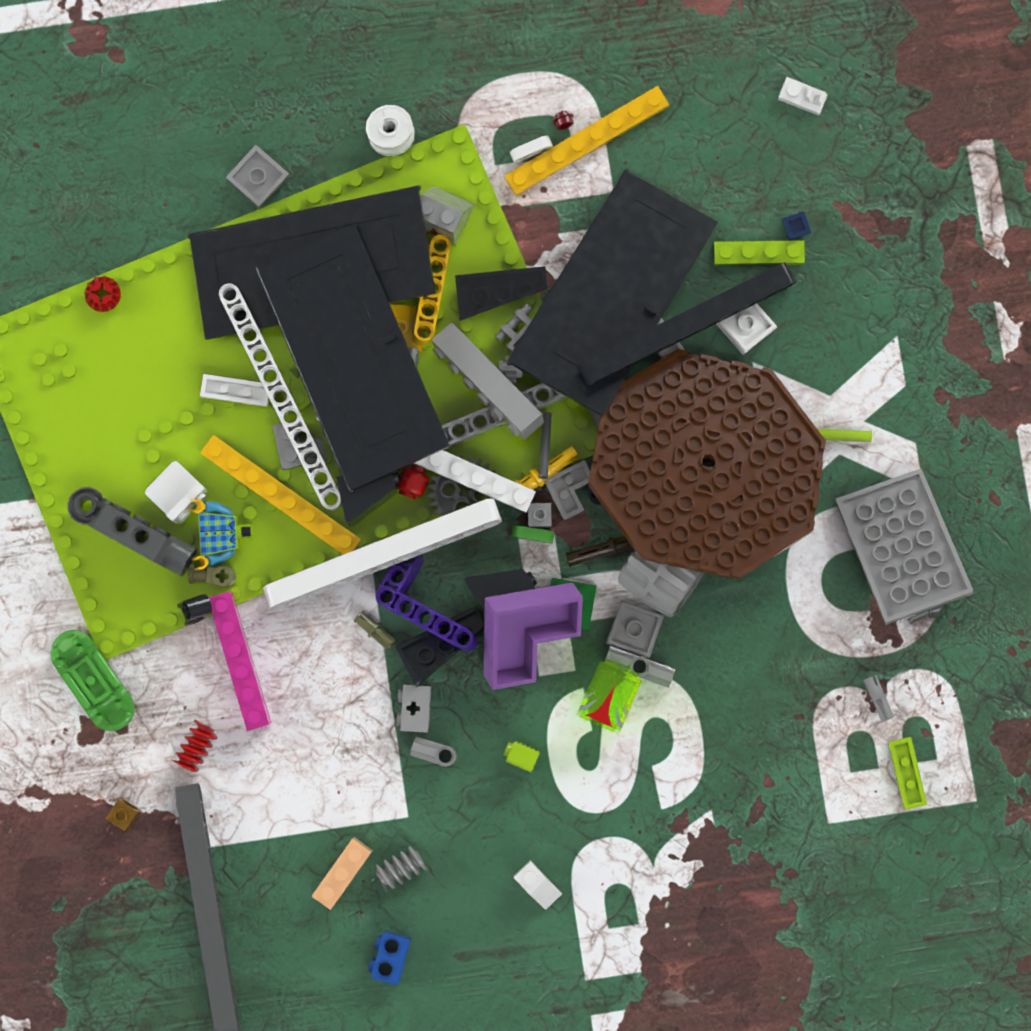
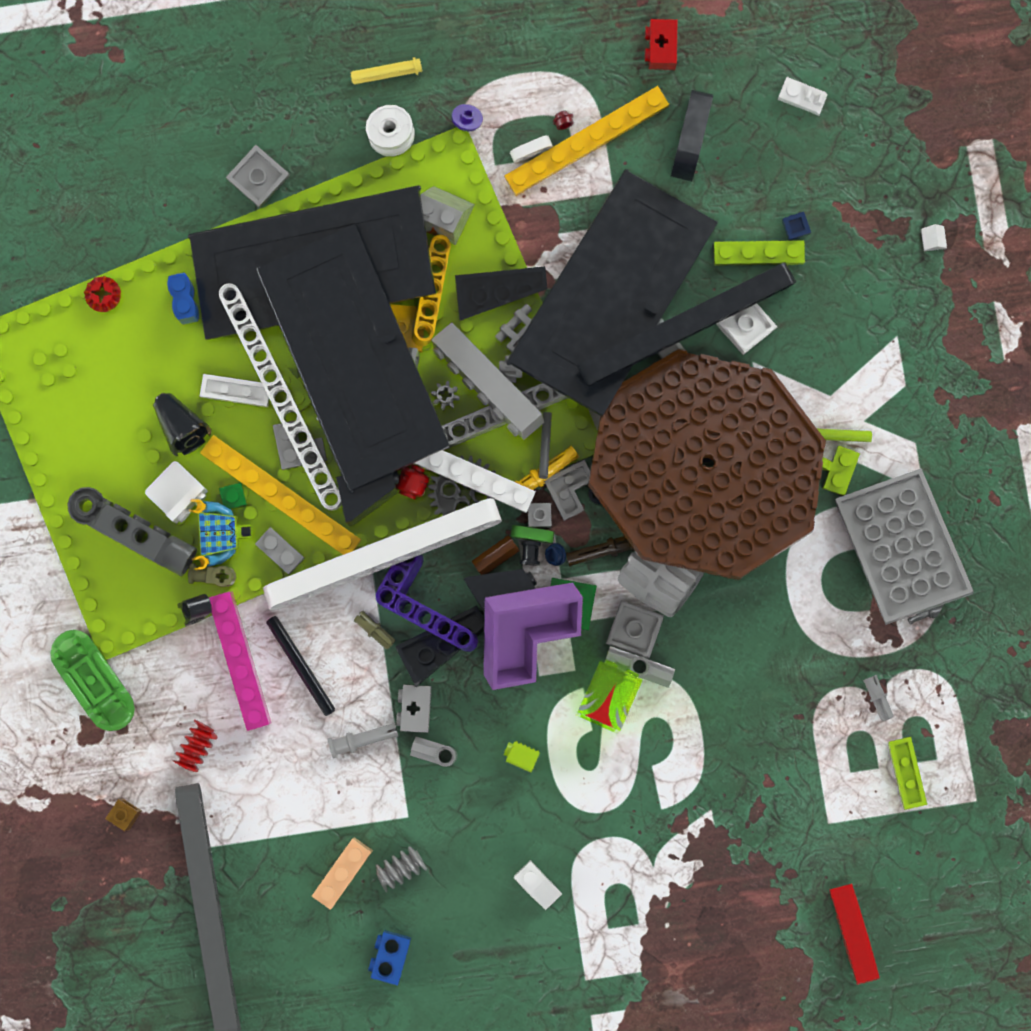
none -> black cone [153,393,211,456]
none -> blue brick [167,273,199,325]
none -> green plate [219,482,247,509]
none -> light grey plate [255,527,305,575]
none -> black axle [266,616,335,716]
none -> light grey pin [328,722,399,758]
none -> light yellow axle [351,57,422,85]
none -> light grey gear [431,381,460,410]
none -> piece [452,104,483,131]
none -> reddish brown axle [471,535,520,575]
none -> black bush [520,541,541,566]
none -> dark blue plate [545,543,566,566]
none -> red brick [645,19,678,70]
none -> black beam [670,90,714,182]
none -> lime plate [822,446,860,496]
none -> red slope [829,884,880,985]
none -> white slope [921,224,947,251]

